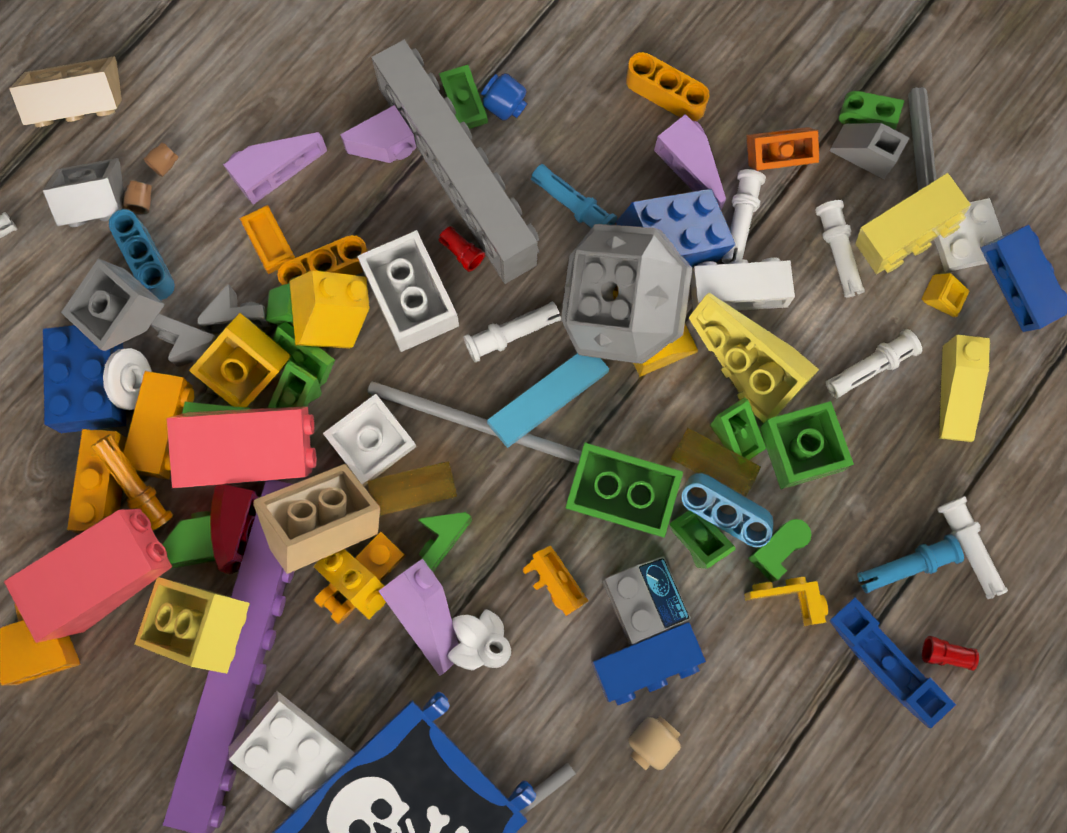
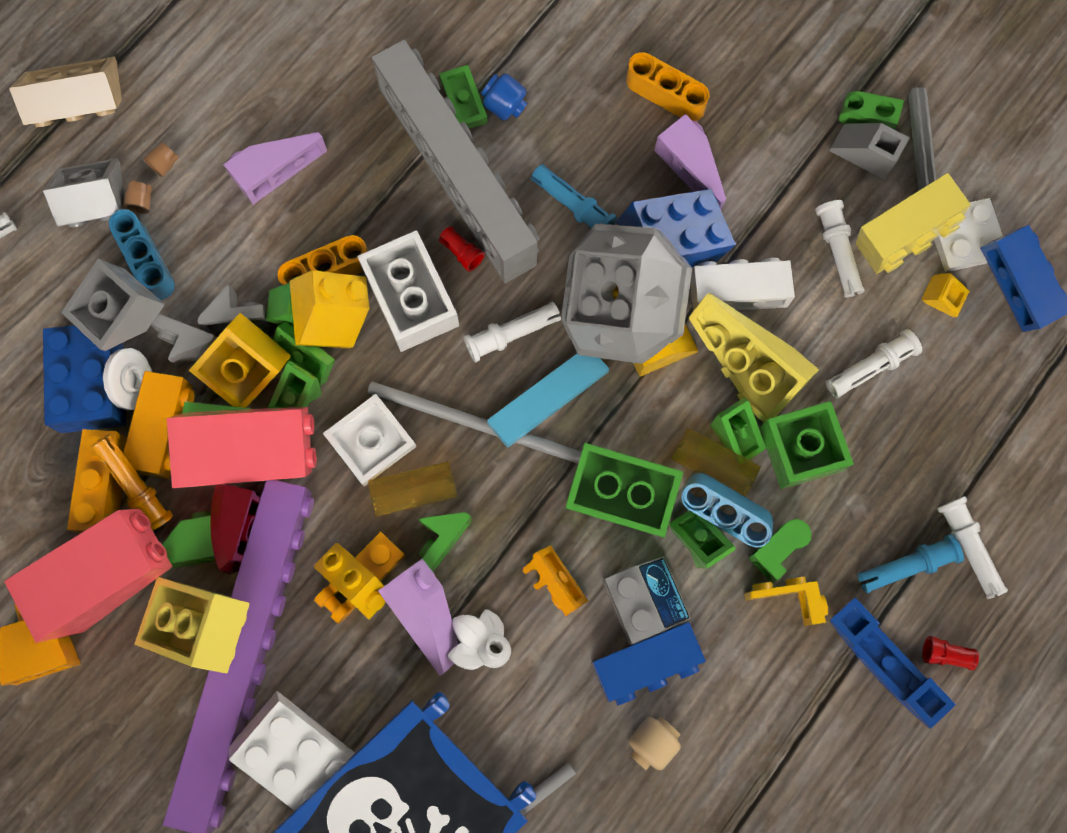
light orange tile [239,205,295,274] -> none
tan slope [254,464,380,574] -> none
lavender slope [340,105,416,163] -> none
white pin [722,169,766,264] -> none
orange brick [747,127,819,171] -> none
light yellow slope [939,335,990,442] -> none

